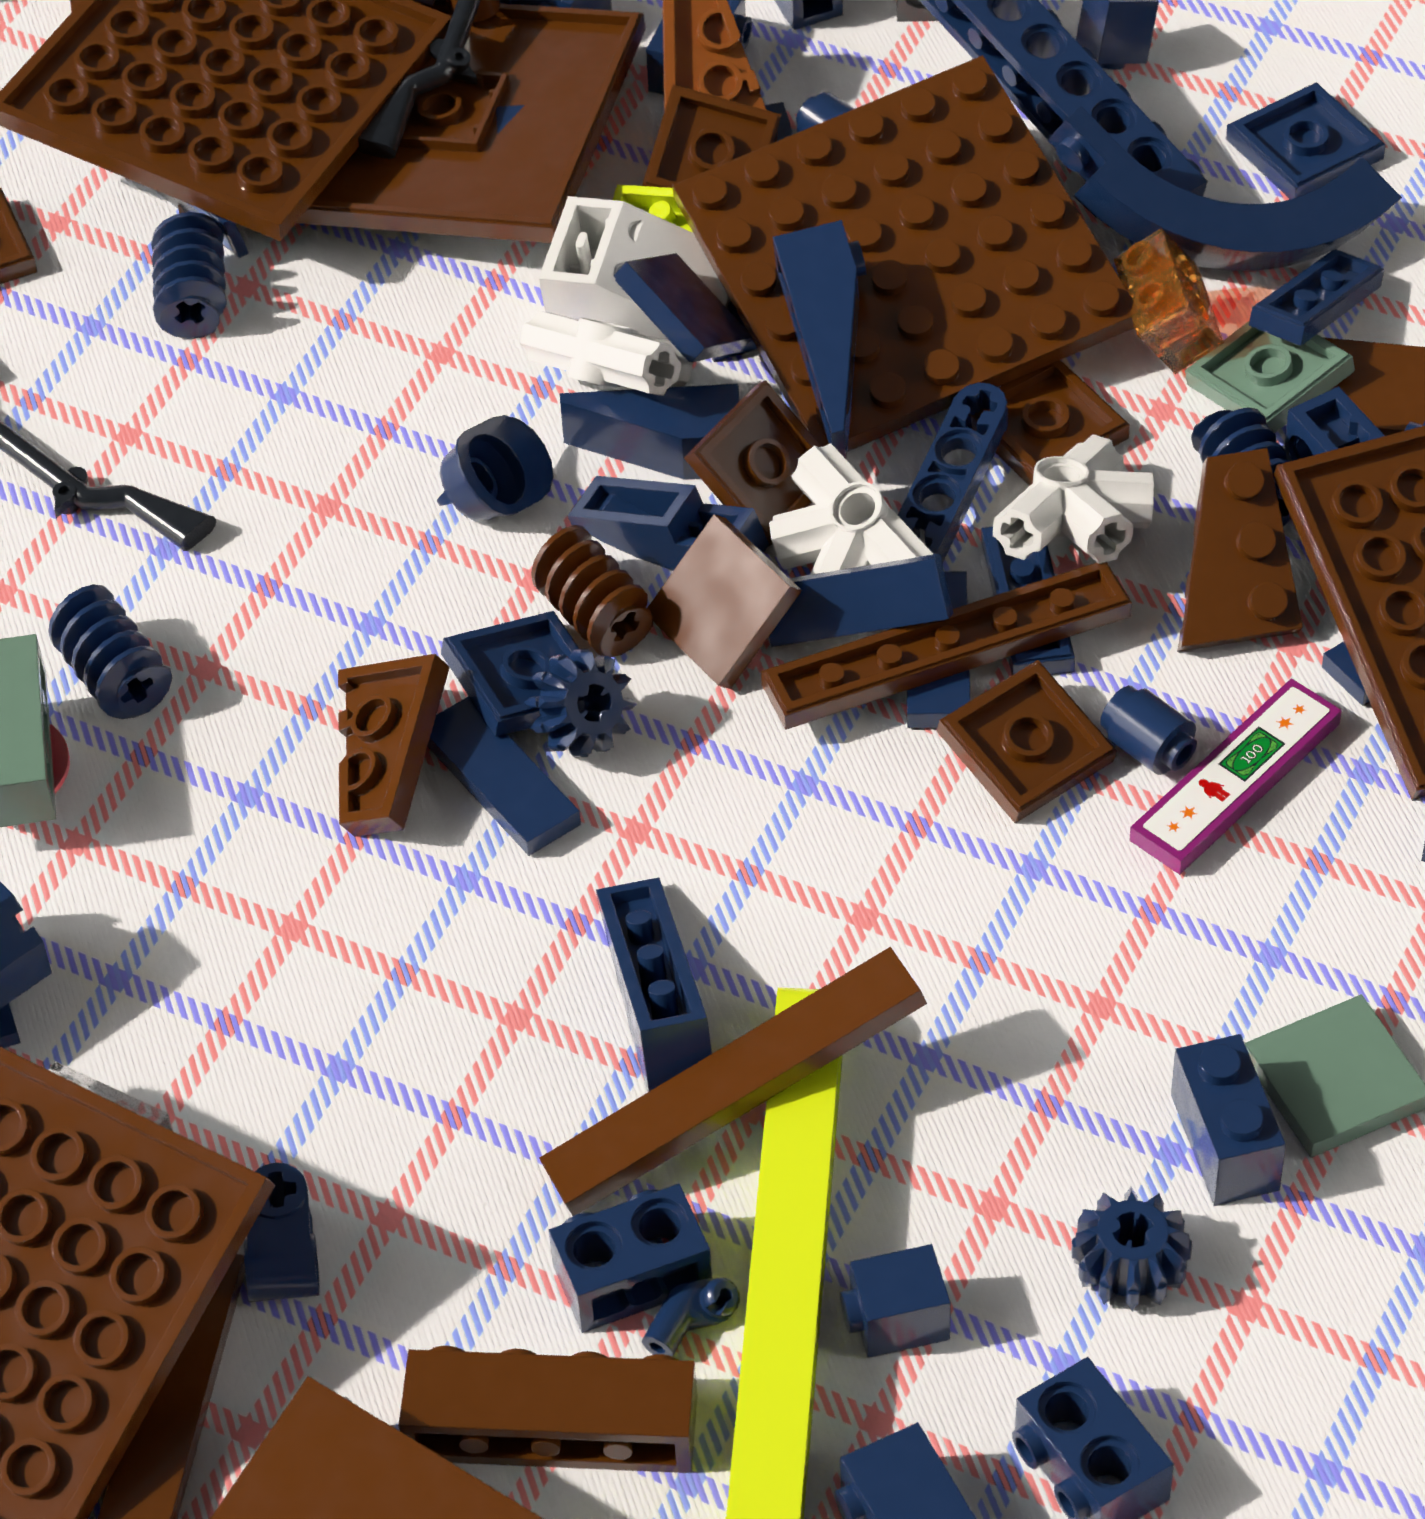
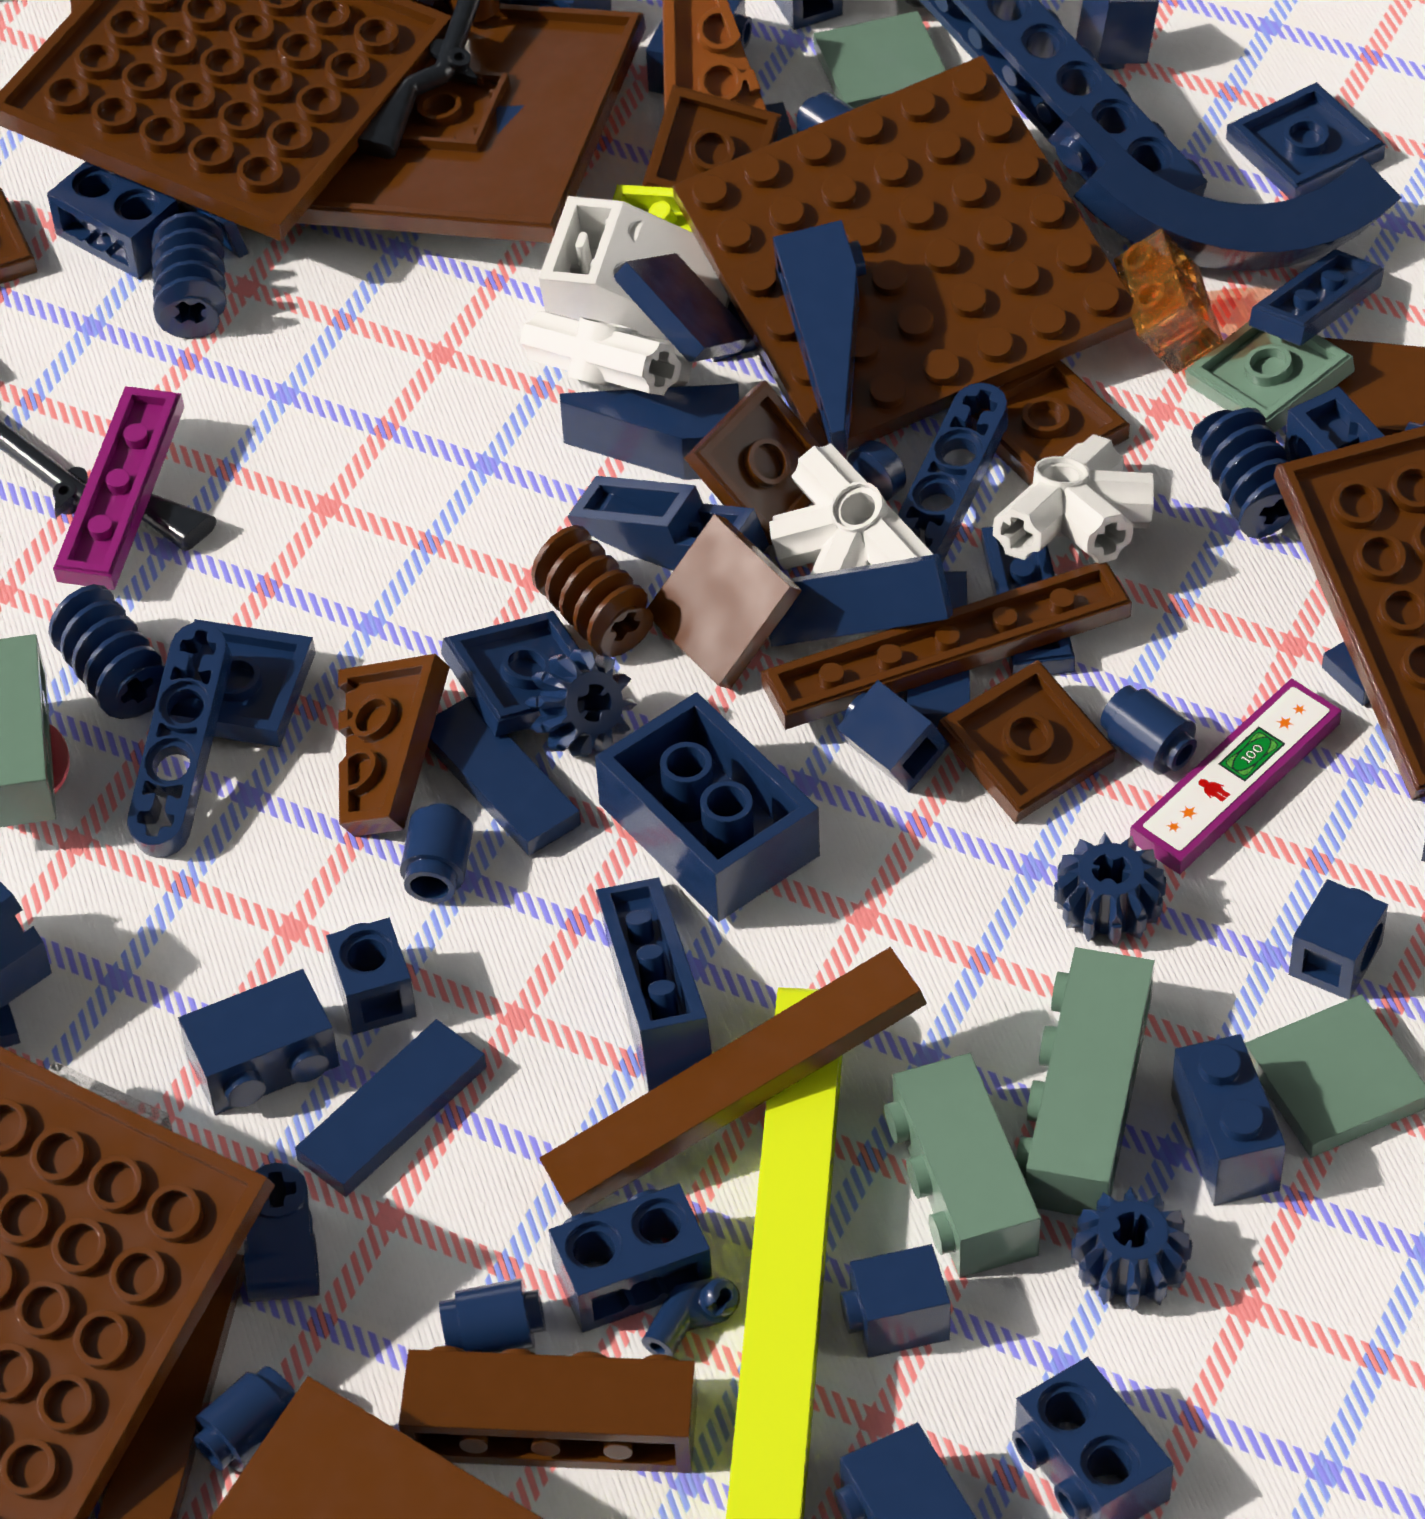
dark blue piece [436,415,554,521] -> none
reddish brown wing [1177,448,1303,652] -> none
none -> dark blue brick [47,161,180,280]
none -> magenta tile [53,386,185,590]
none -> dark blue beam [127,622,232,858]
none -> dark blue plate [171,619,316,747]
none -> dark blue brick [178,969,340,1115]
none -> dark blue brick [194,1366,296,1472]
none -> dark blue tile [295,1019,487,1197]
none -> dark blue brick [326,917,417,1035]
none -> dark blue brick [400,803,473,903]
none -> dark blue brick [439,1278,546,1353]
none -> dark blue brick [595,692,820,922]
none -> sand green tile [813,11,946,108]
none -> dark blue brick [836,680,950,793]
none -> dark blue tile [847,440,906,502]
none -> sand green brick [884,1052,1041,1278]
none -> sand green brick [1016,947,1155,1216]
none -> dark blue gear [1054,832,1166,946]
none -> dark blue brick [1288,879,1388,1000]

